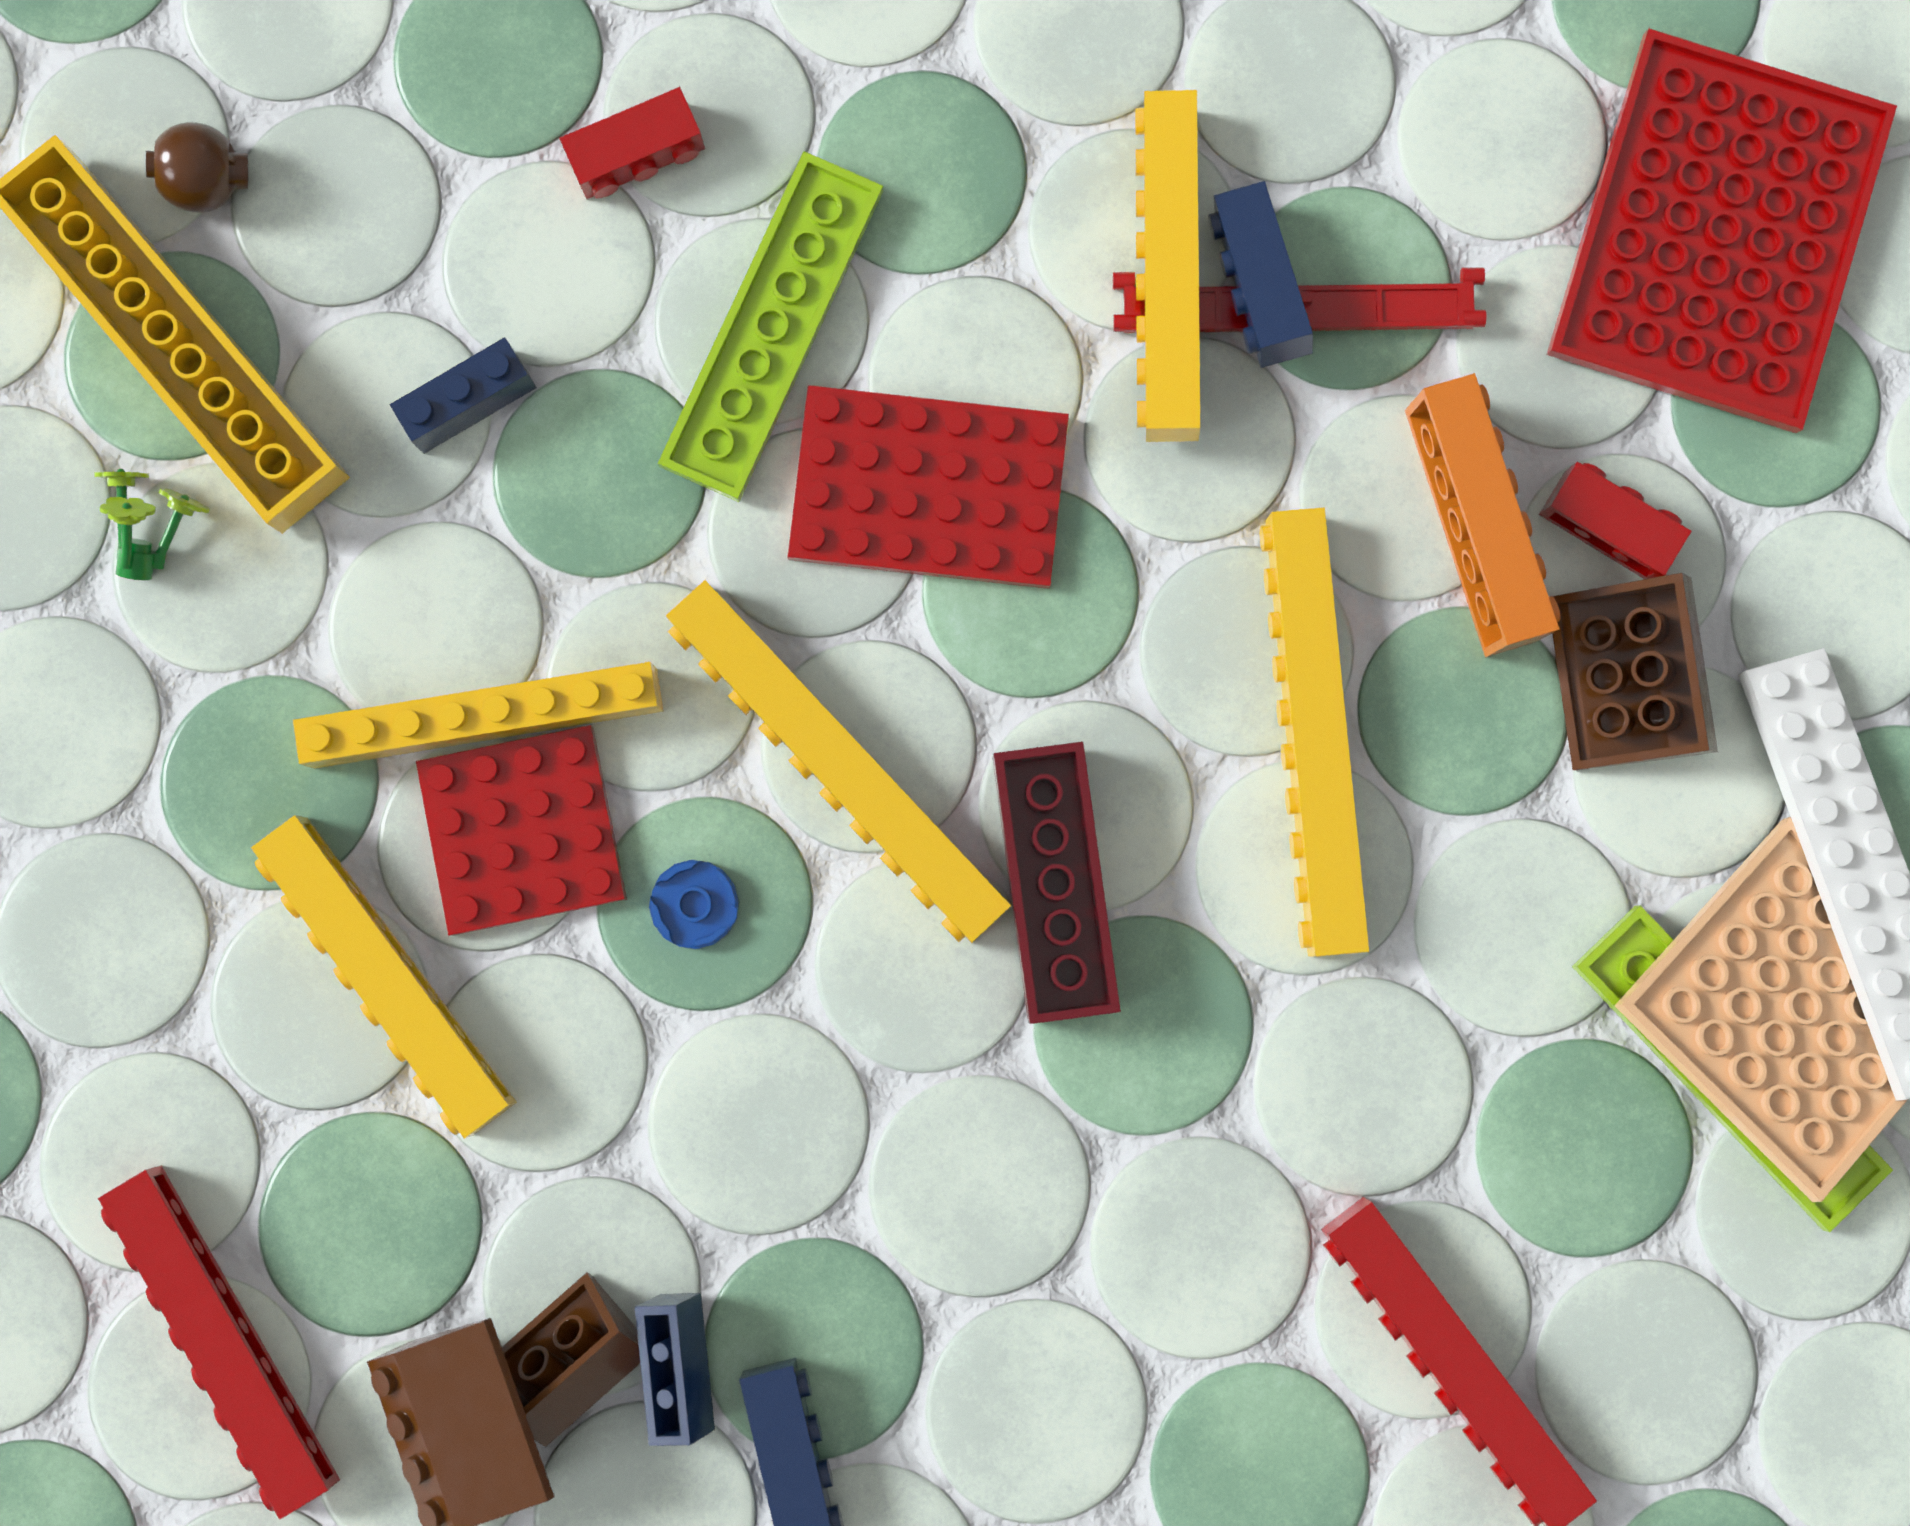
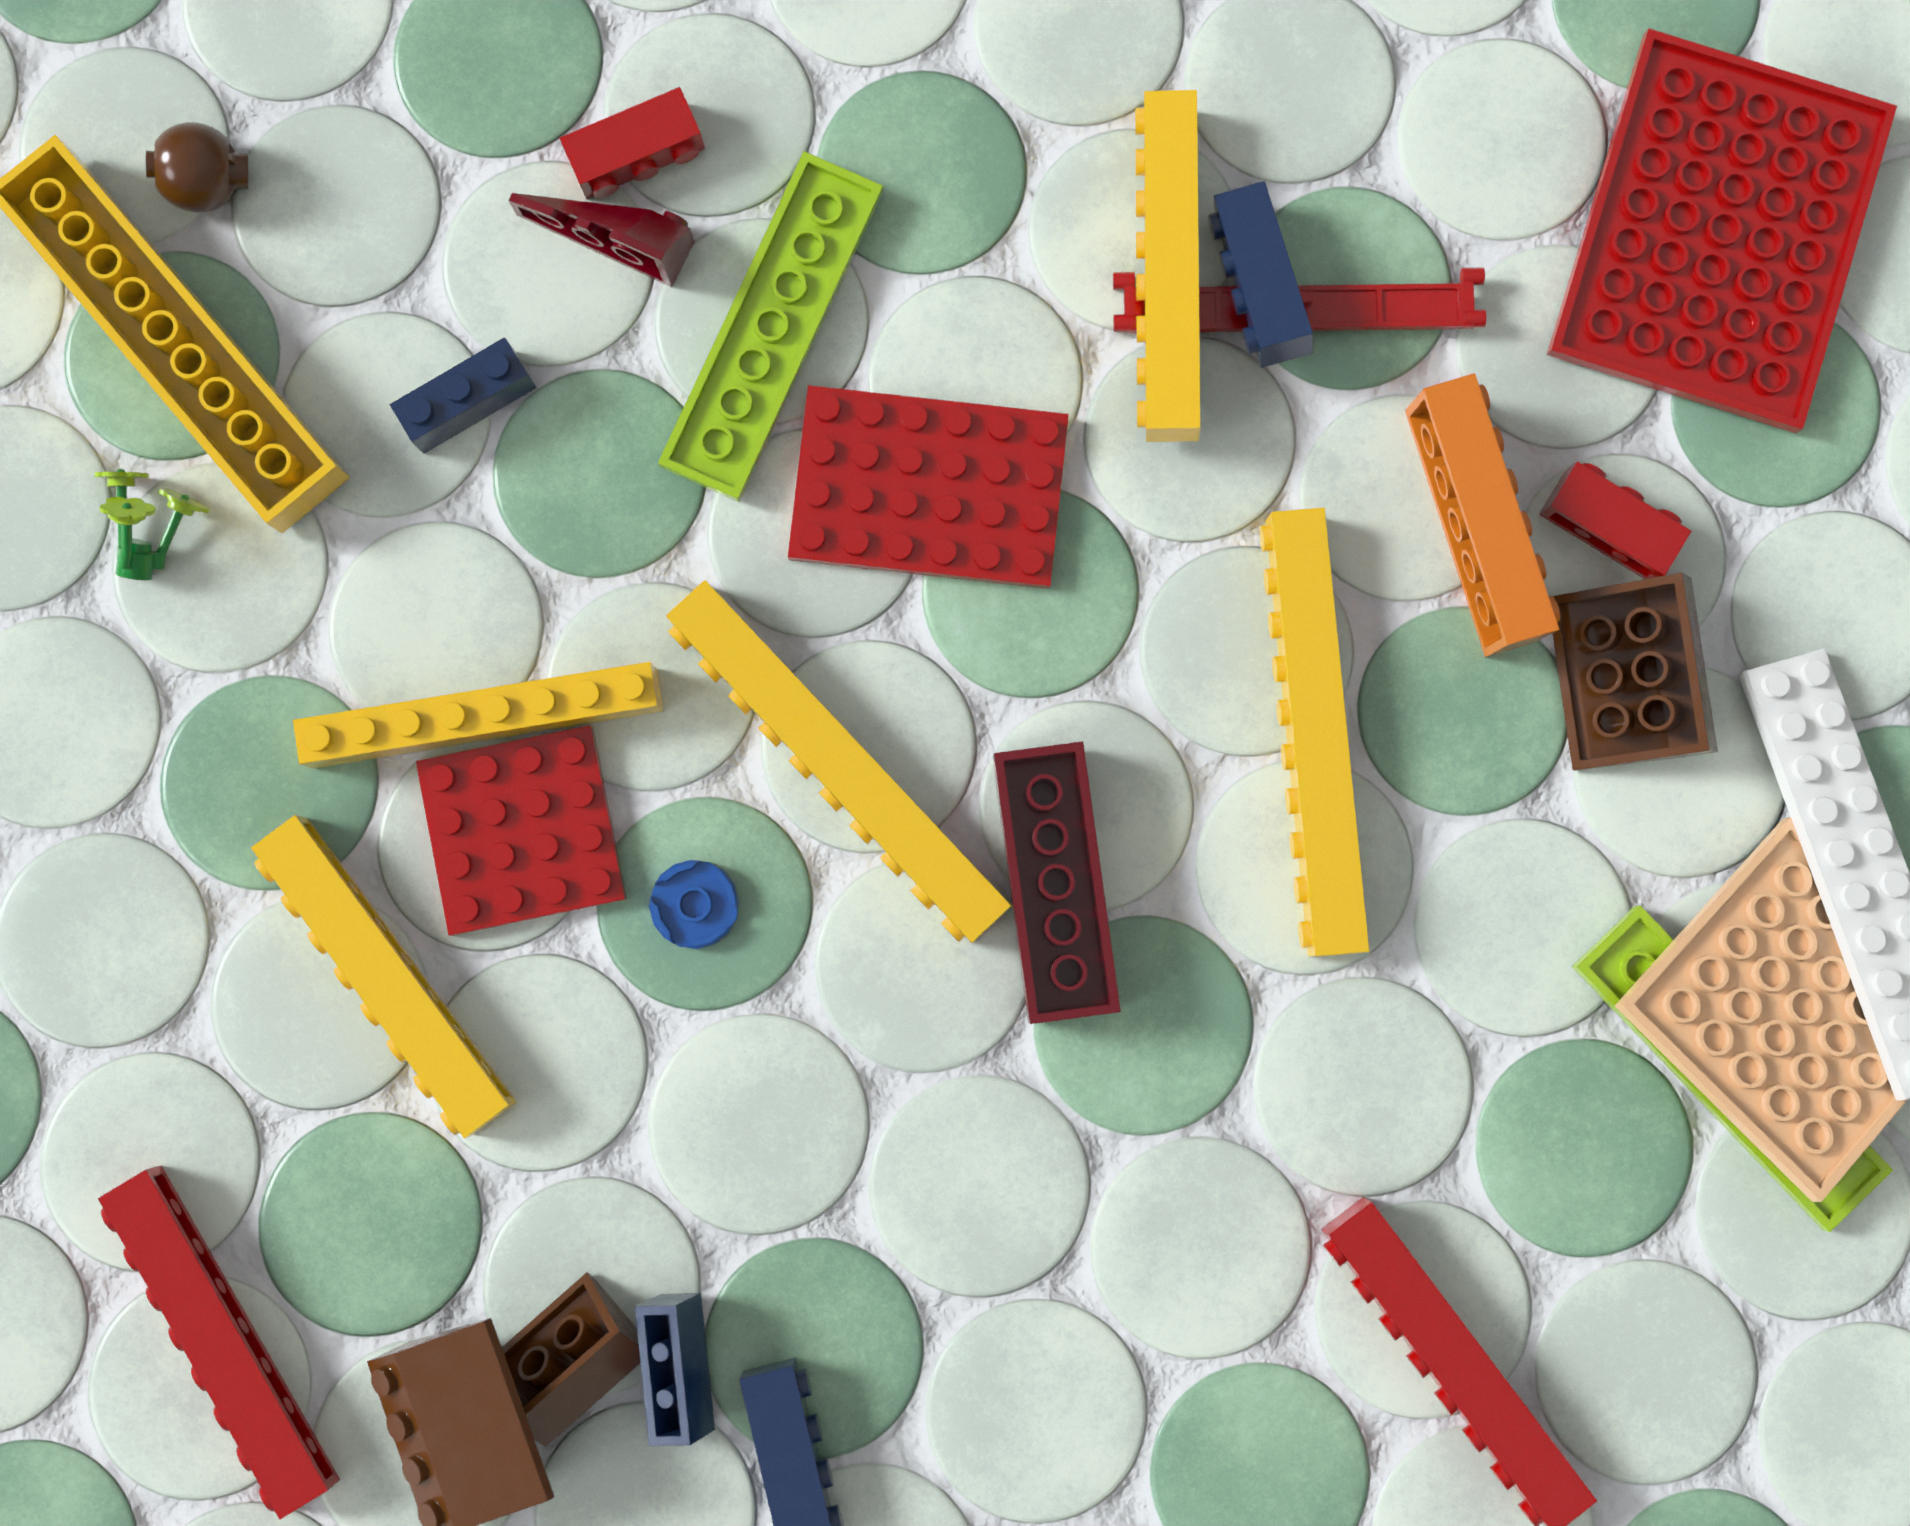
none -> dark red wedge [508,193,695,287]

